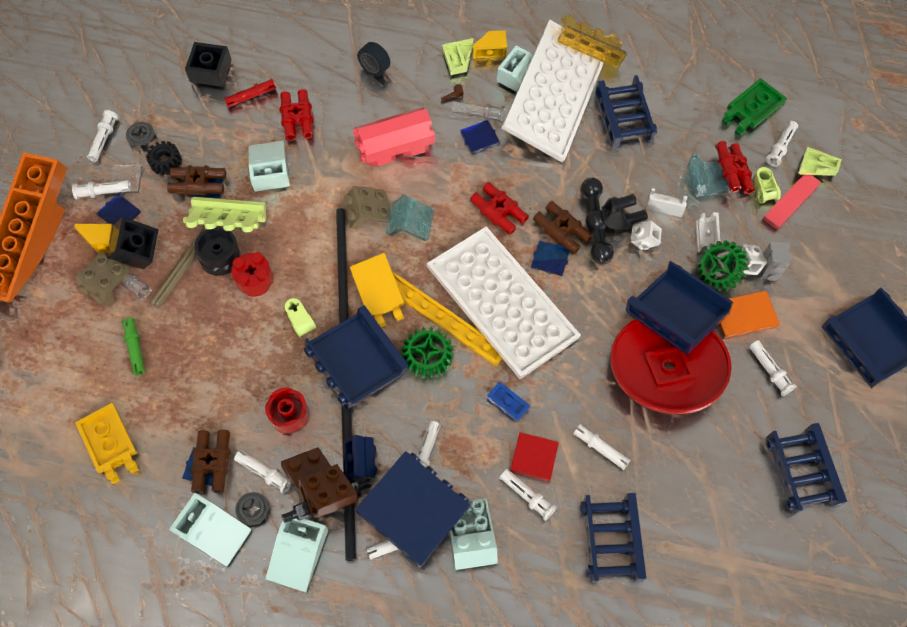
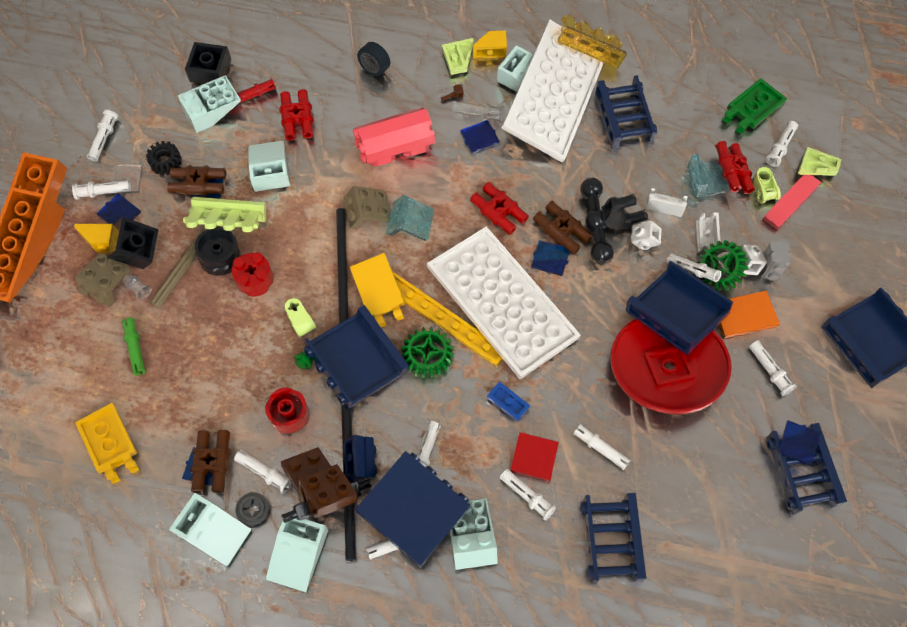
dark grey gear [126,122,155,148] -> none
none -> light aqua slope [178,75,241,133]
none -> green plate [294,351,313,370]
none -> white pin [667,254,721,282]
none -> clear blue piece [777,420,821,466]

